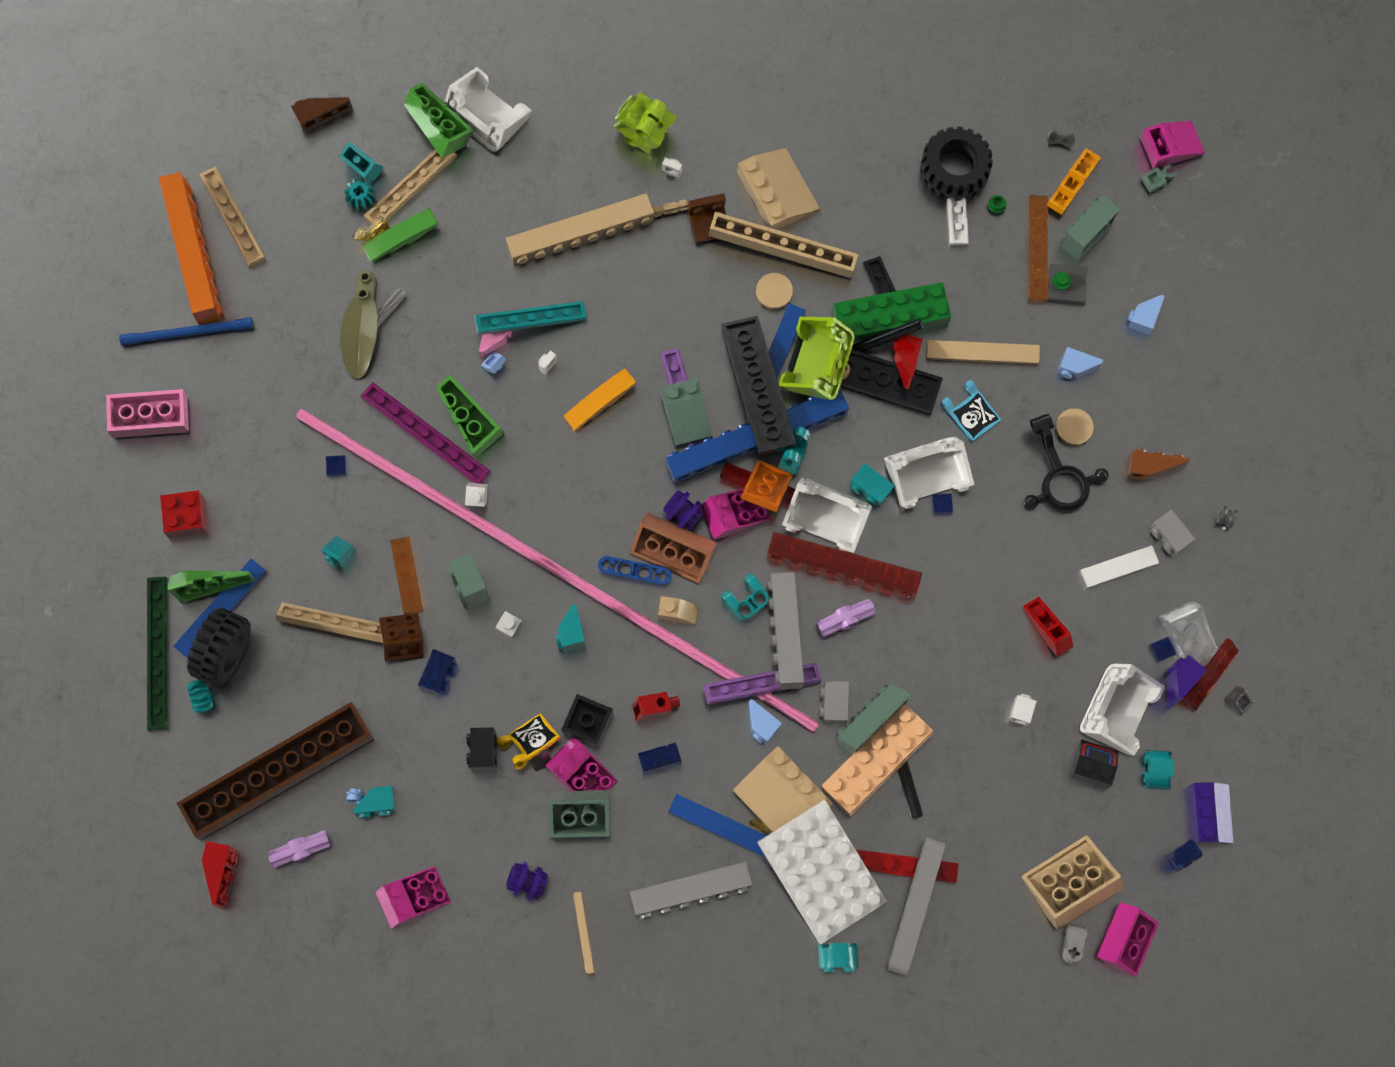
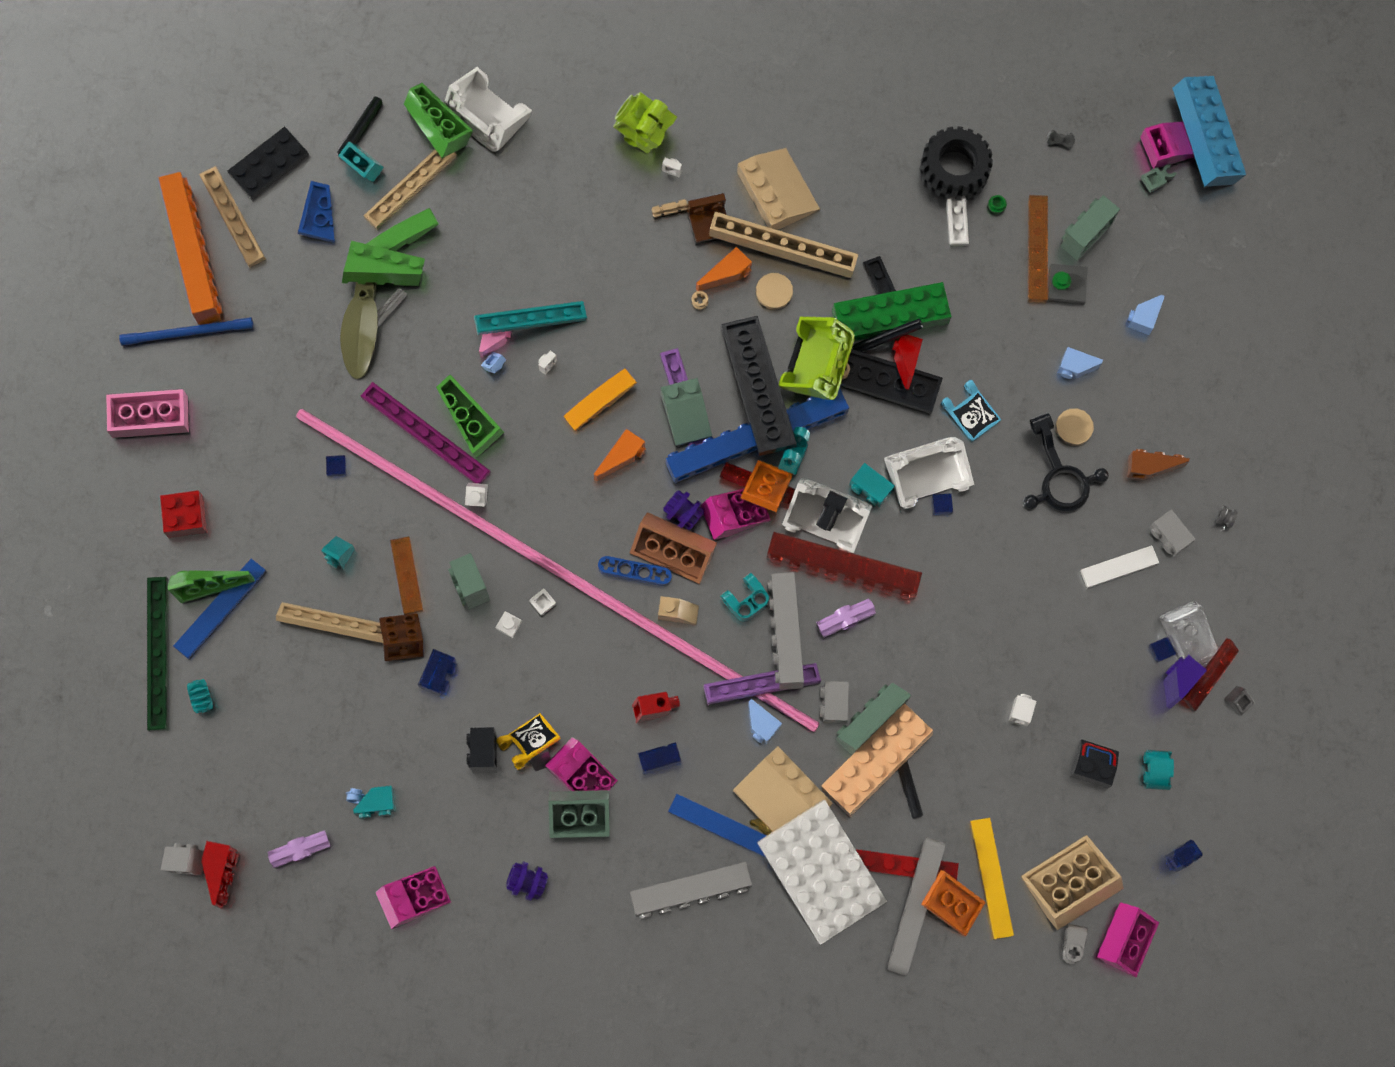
reddish brown brick [177,702,373,840] -> none
black tyre [187,608,251,687] -> none
reddish brown slope [291,97,352,132] -> none
teal gear [344,178,376,211] -> none
clear yellow slope [352,216,390,241] -> none
tan brick [506,193,654,265] -> none
teal slope [555,604,586,654] -> none
black brick [561,694,614,748] -> none
tan tile [573,892,595,976] -> none
blue tile [769,303,806,379] -> none
teal cylinder [818,943,859,973] -> none
tan tile [926,340,1040,365] -> none
red slope [1023,597,1073,657] -> none
light orange slope [1047,148,1102,215] -> none
white windscreen [1080,663,1165,756] -> none
dark purple slope [1189,782,1234,845] -> none
none -> light grey brick [161,843,204,875]
none -> black plate [227,126,309,200]
none -> blue wing [298,181,335,243]
none -> black axle [337,96,383,155]
none -> bright green wedge [342,241,425,286]
none -> white plate [529,588,556,616]
none -> orange slope [594,429,646,481]
none -> tan bush [692,291,708,309]
none -> orange slope [696,247,752,291]
none -> black piece [816,490,848,531]
none -> orange tile [921,870,986,936]
none -> yellow tile [970,818,1014,939]
none -> dark azure brick [1173,76,1246,187]

